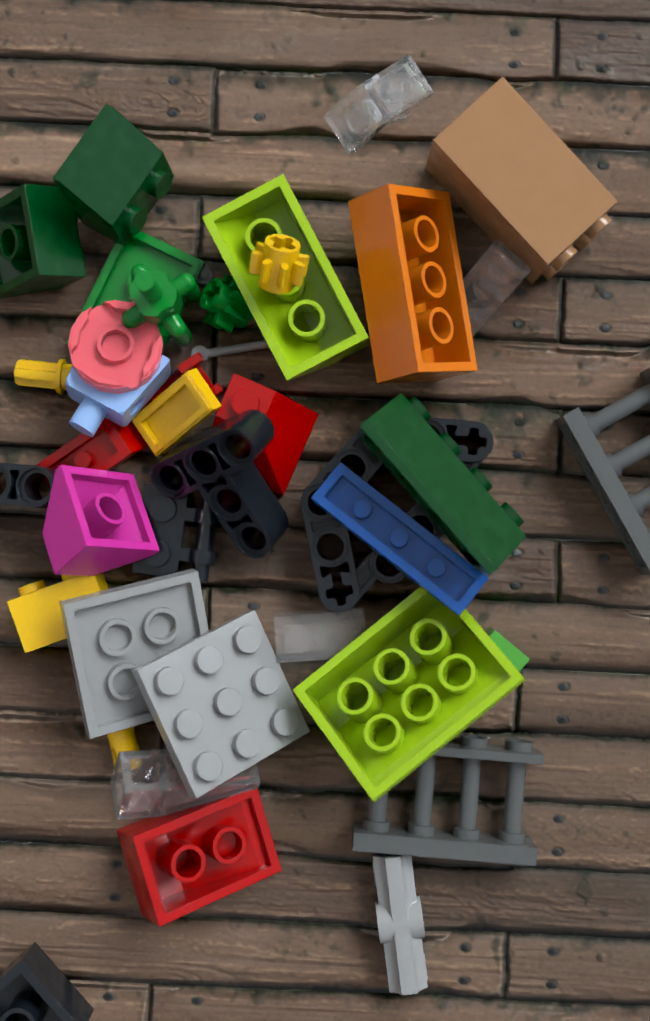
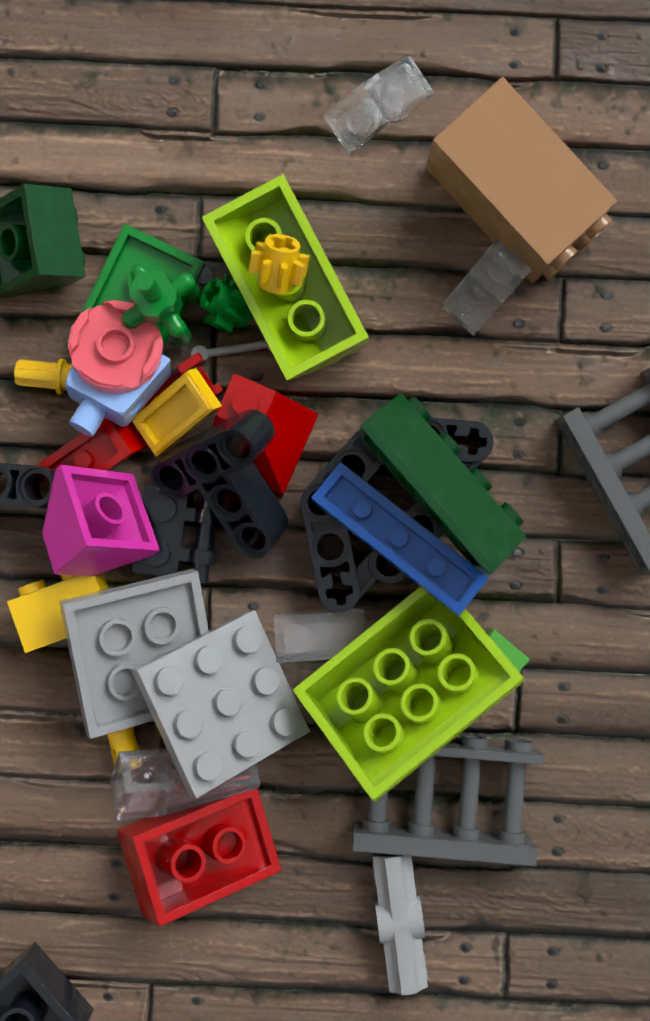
dark green slope [53,104,174,247] -> none
orange brick [348,184,478,384] -> none

